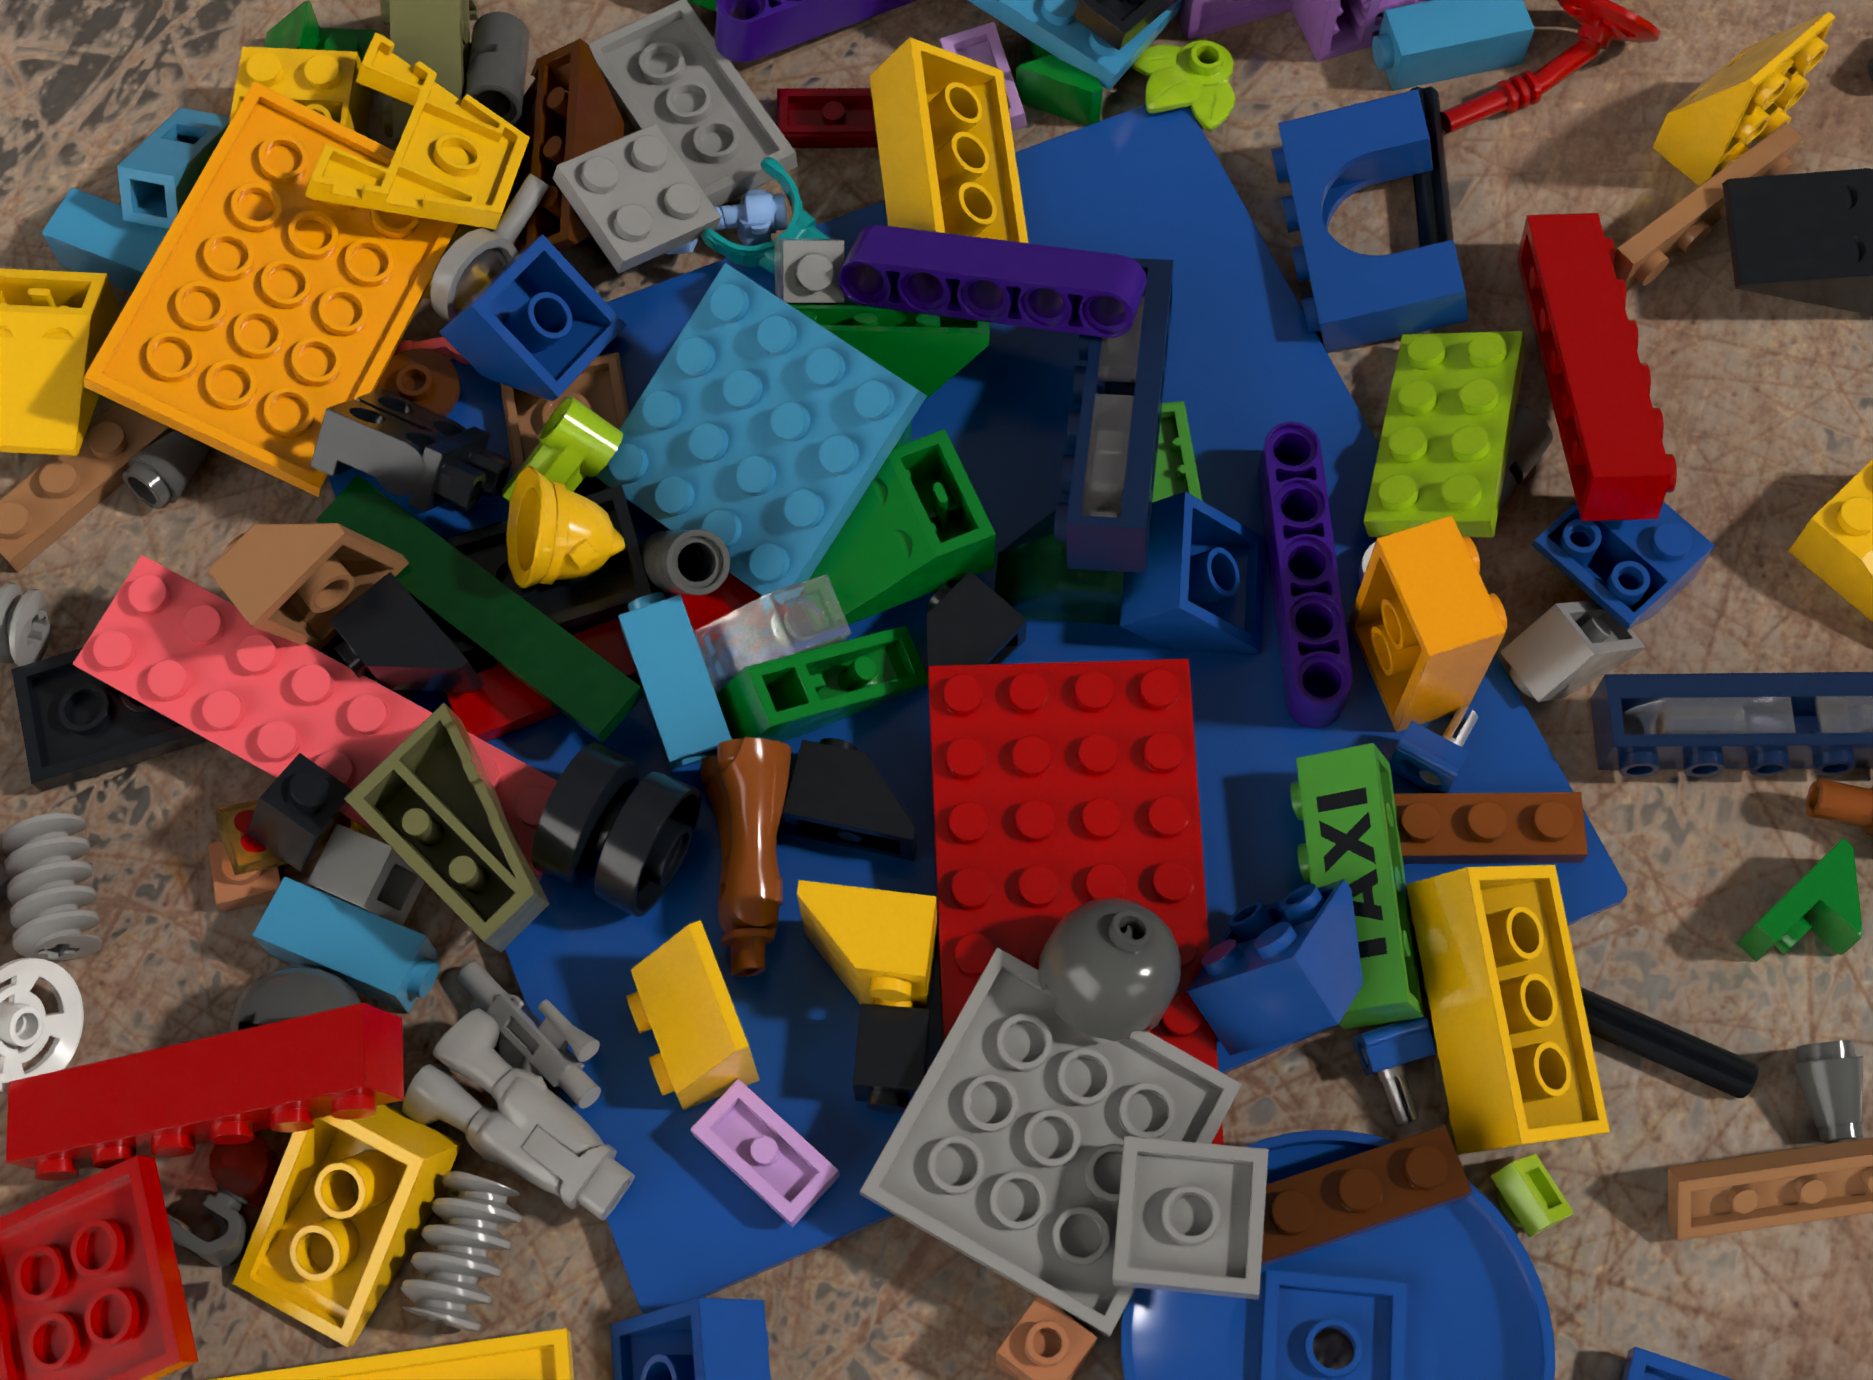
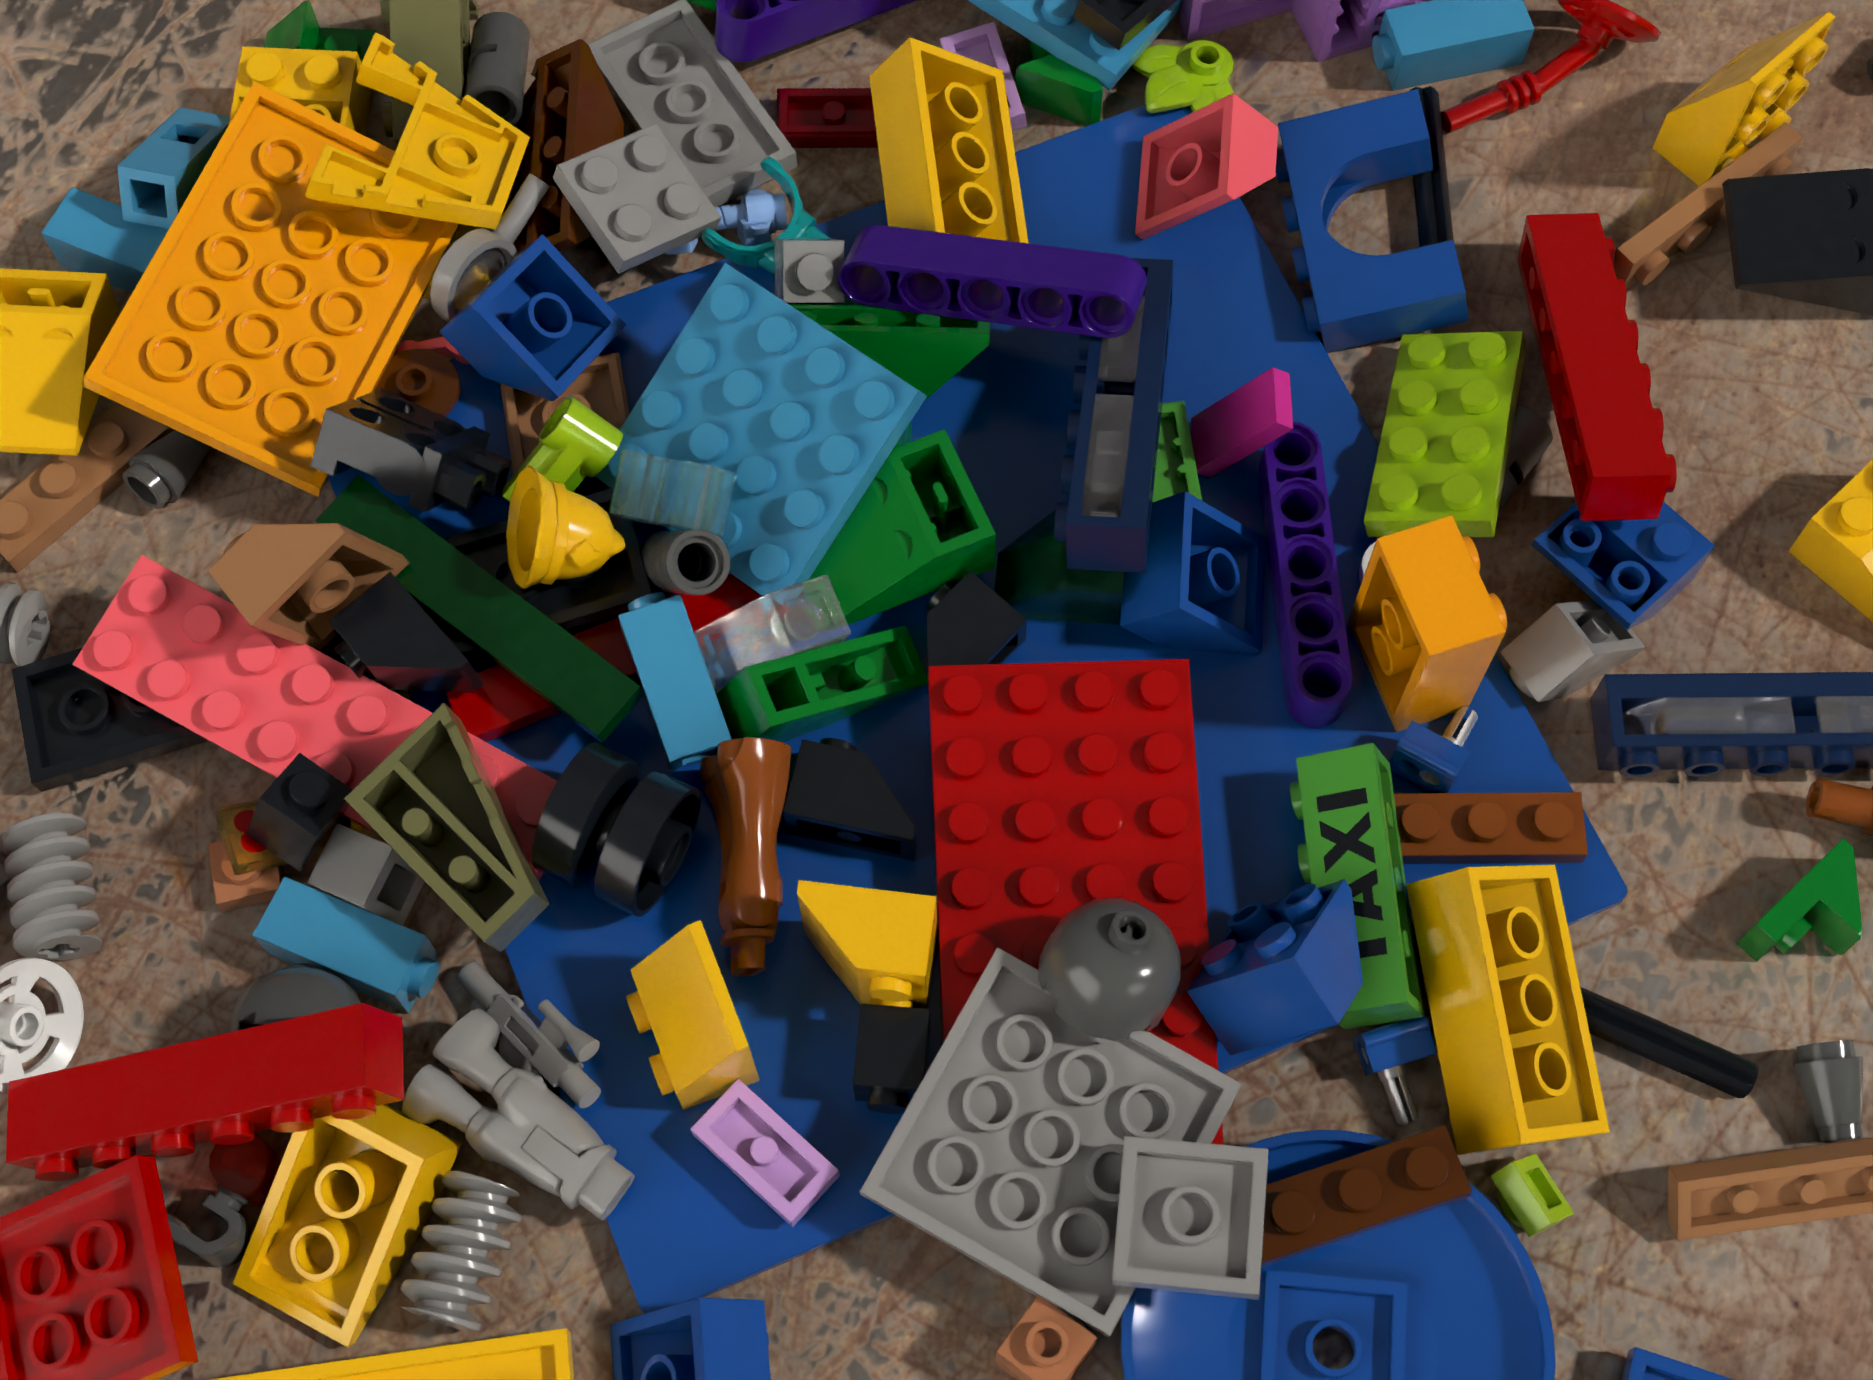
none -> clear light blue axle [608,450,736,537]
none -> coral slope [1135,93,1278,240]
none -> dark pink tile [1191,367,1293,478]

